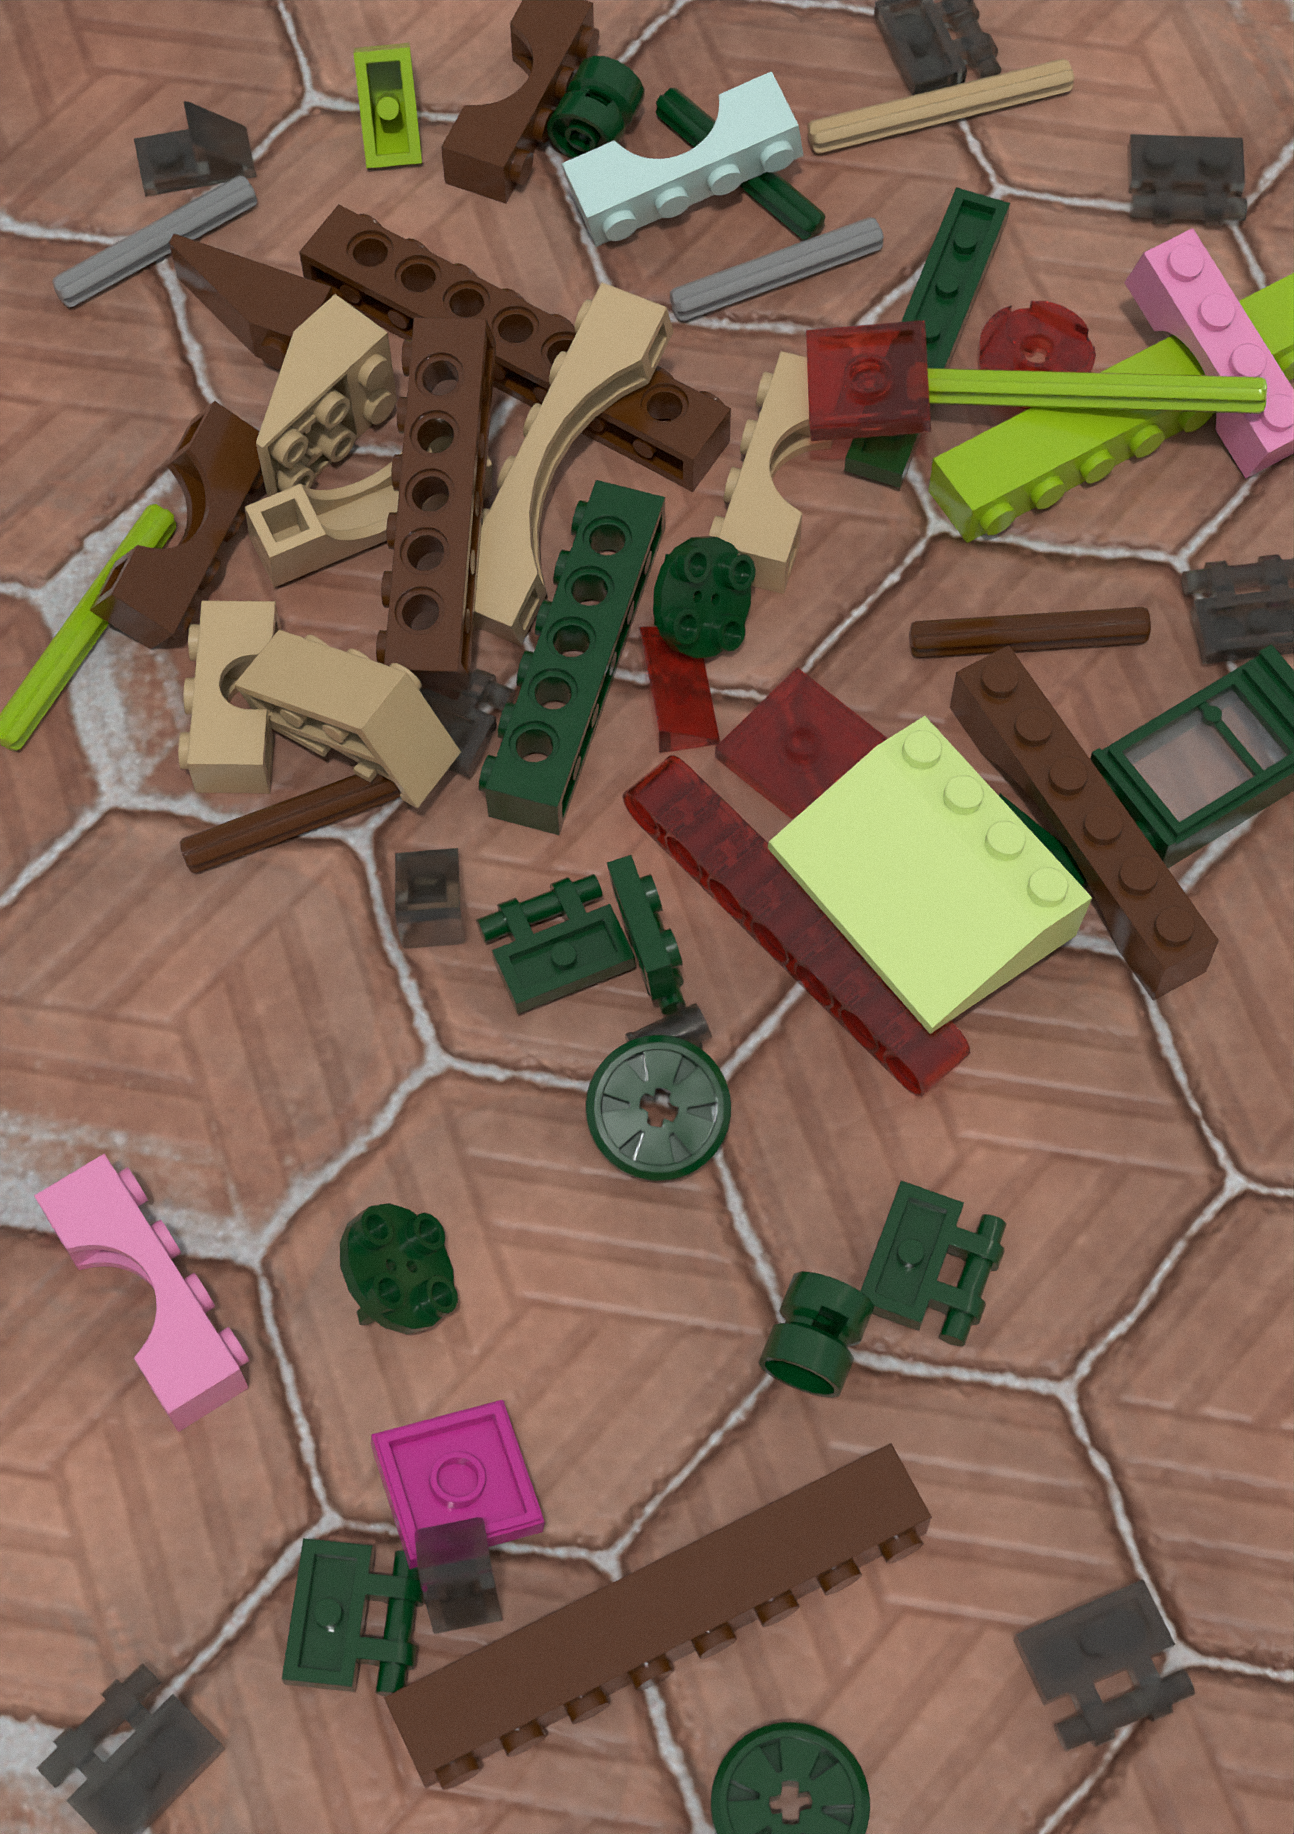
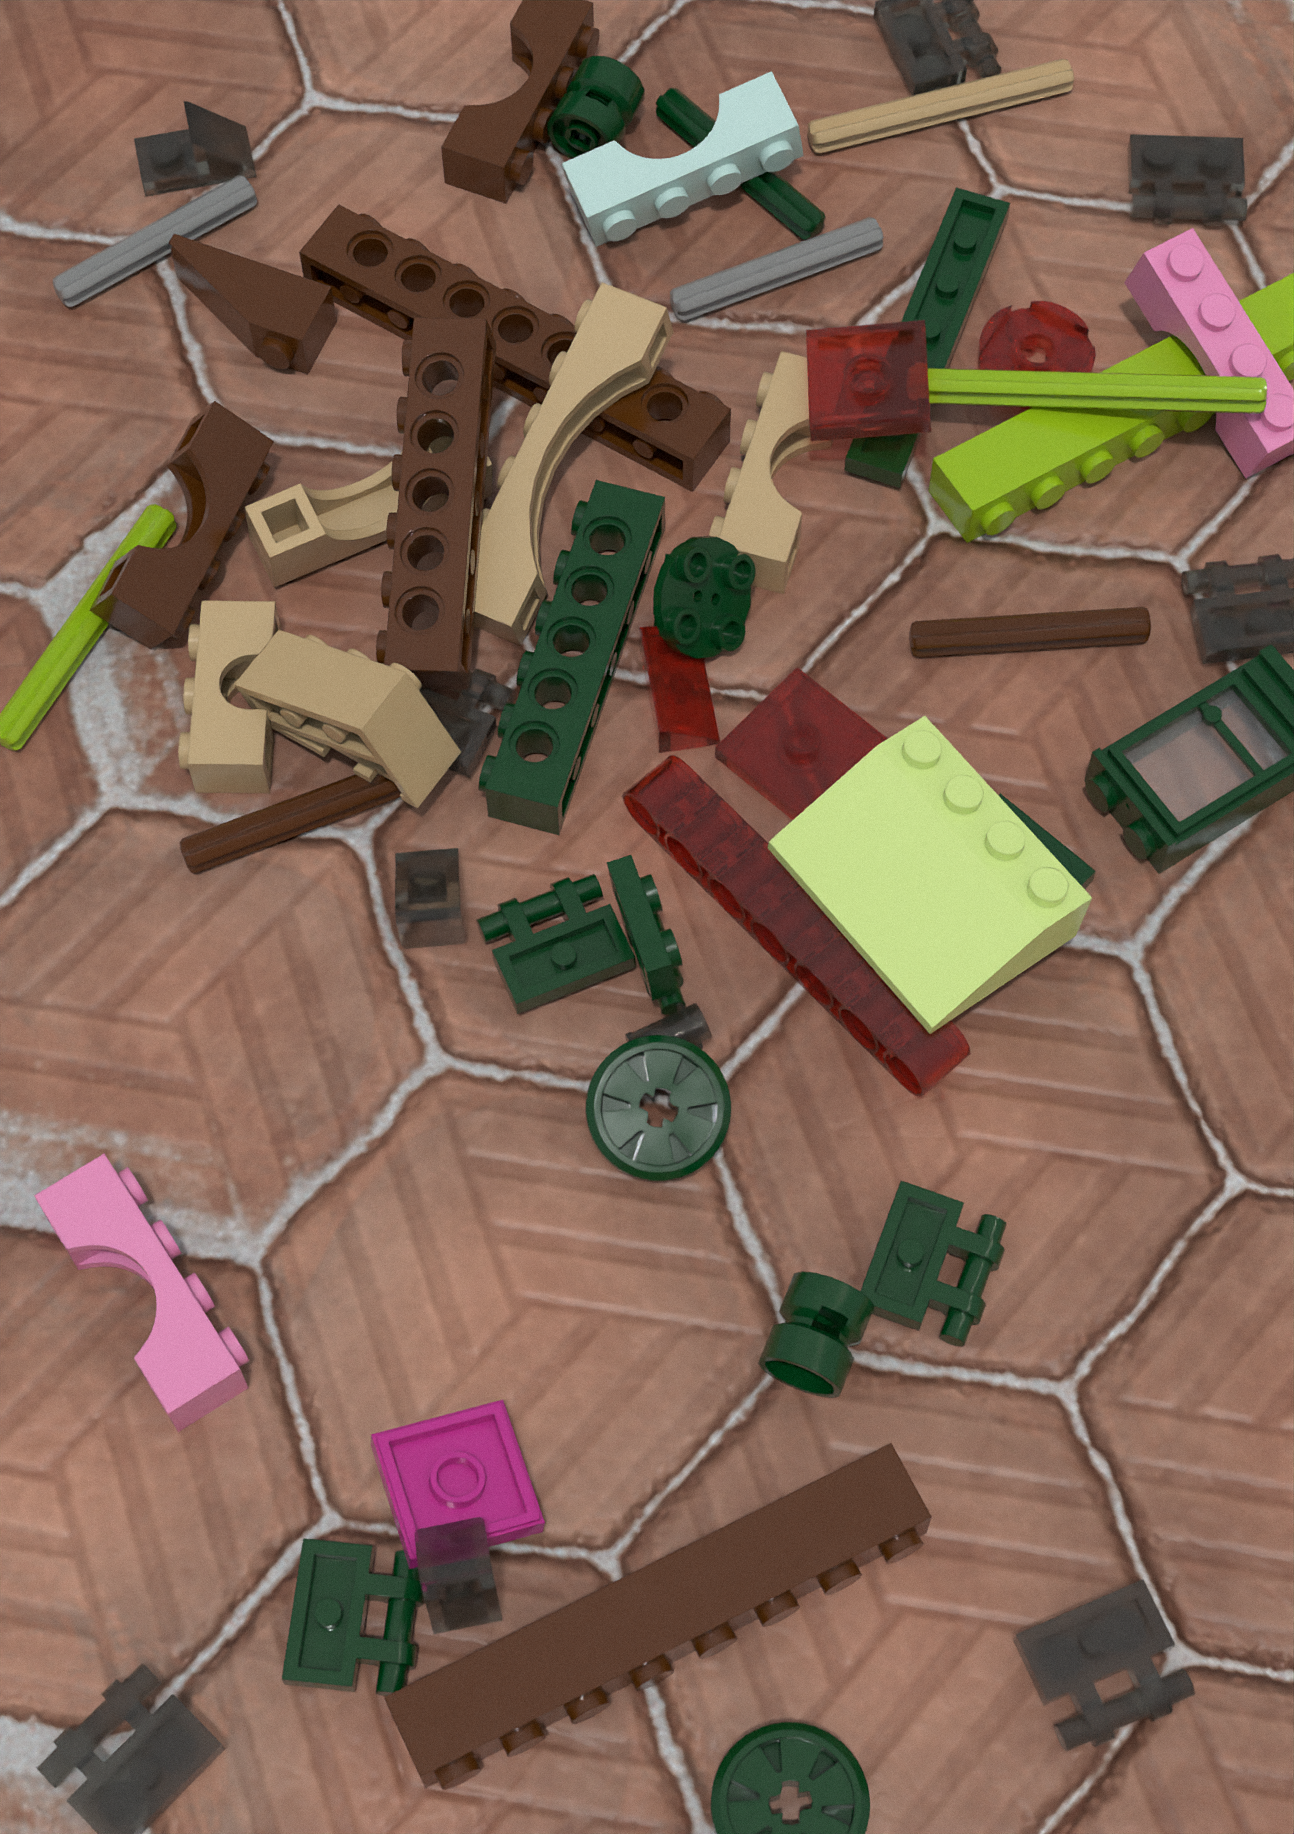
tan slope [256,294,397,497] -> none
dark green plate [340,1203,458,1334] -> none
lime slope [353,43,422,169] -> none
reddish brown arch [950,645,1219,1001] -> none

